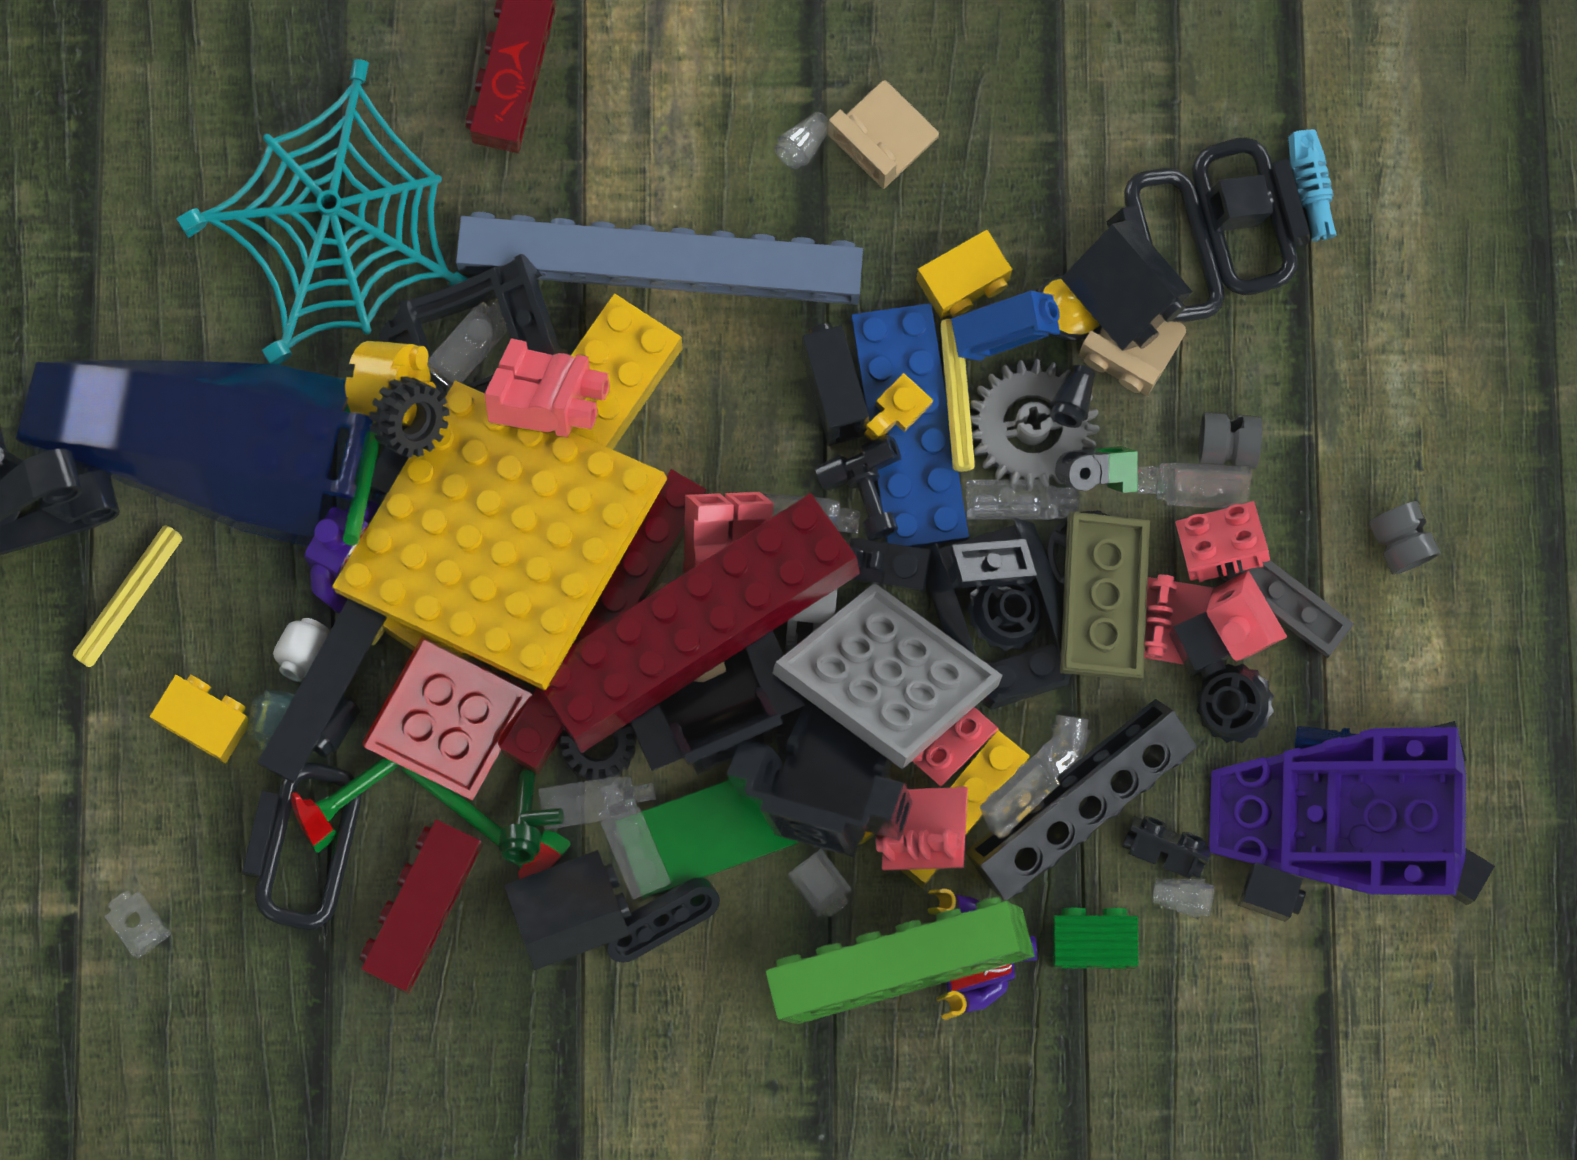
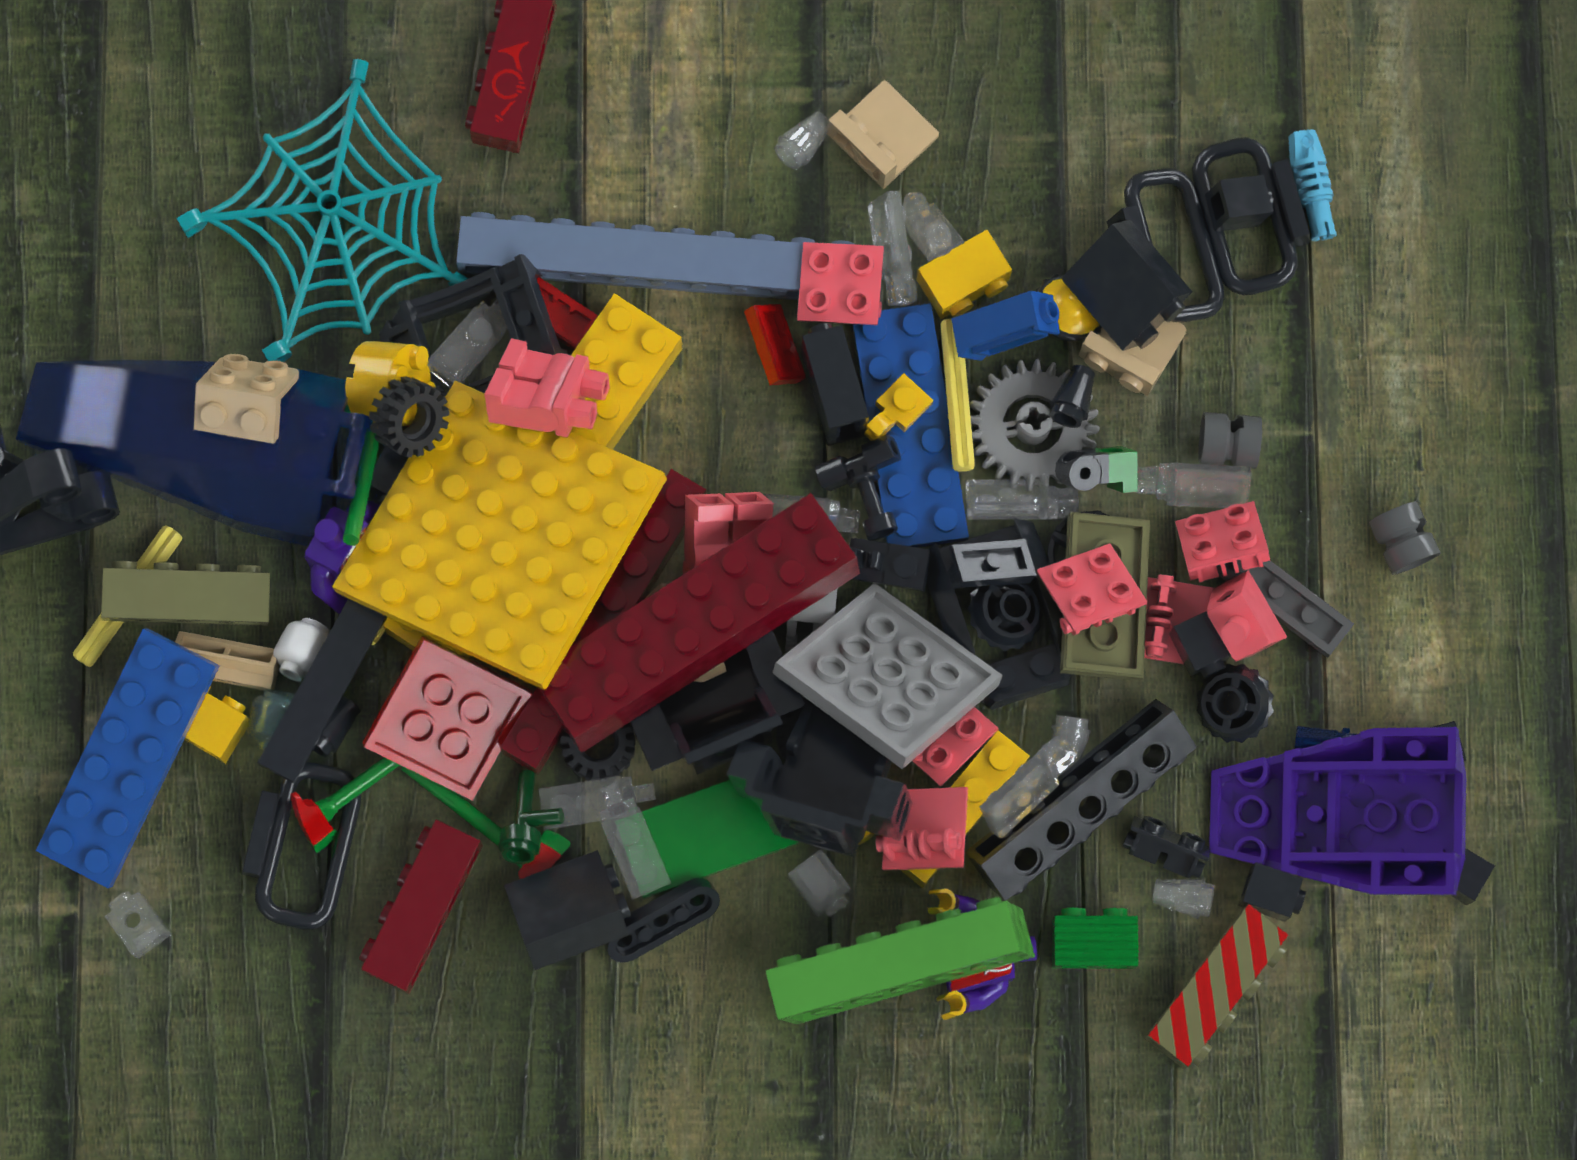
none -> blue plate [36,628,220,888]
none -> olive brick [101,561,270,626]
none -> tan piece [175,631,279,692]
none -> tan bracket [194,354,299,444]
none -> red plate [537,277,598,350]
none -> red plate [744,304,806,385]
none -> coral hinge [797,242,884,325]
none -> clear hinge [867,191,917,306]
none -> clear hinge [899,192,964,261]
none -> coral hinge [1037,543,1148,635]
none -> brick [1144,904,1288,1069]

